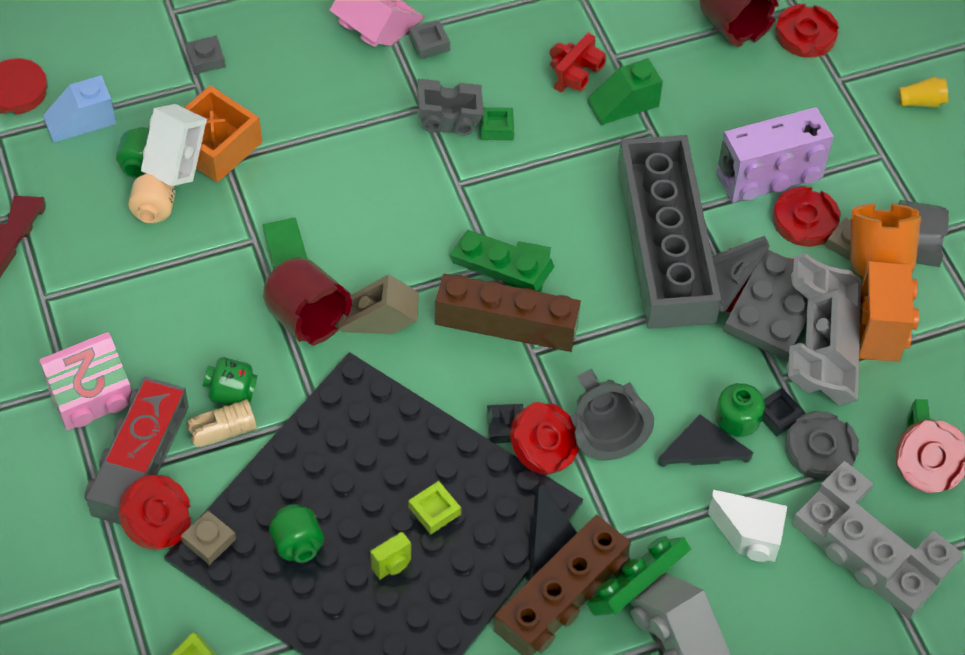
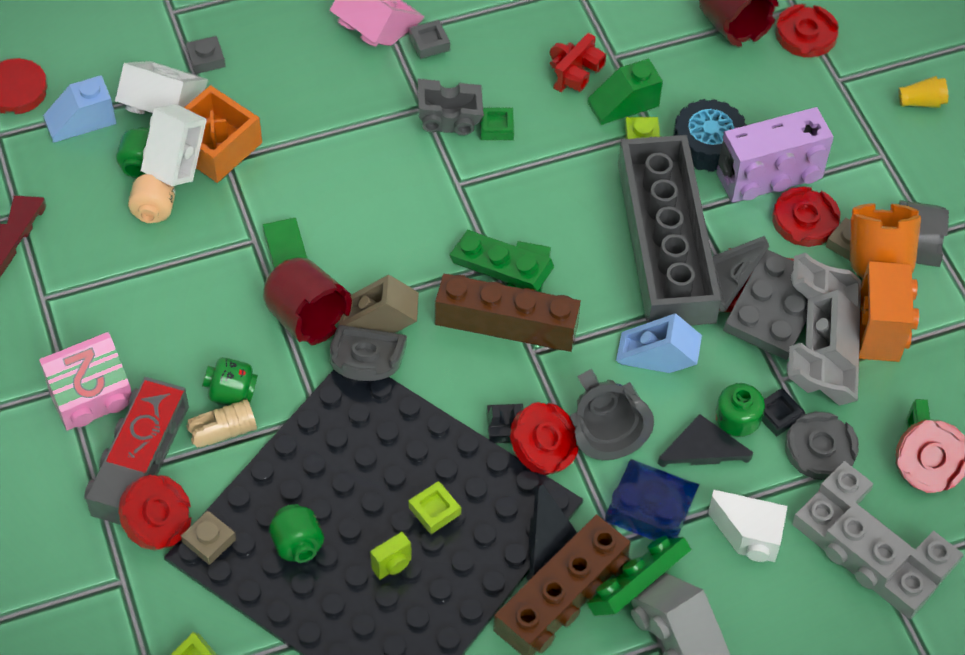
none -> white slope [115,61,208,114]
none -> dark grey tile [330,325,407,381]
none -> clear blue slope [605,459,699,540]
none -> light blue slope [616,313,702,373]
none -> lime plate [625,117,660,139]
none -> black wheel [673,99,747,171]

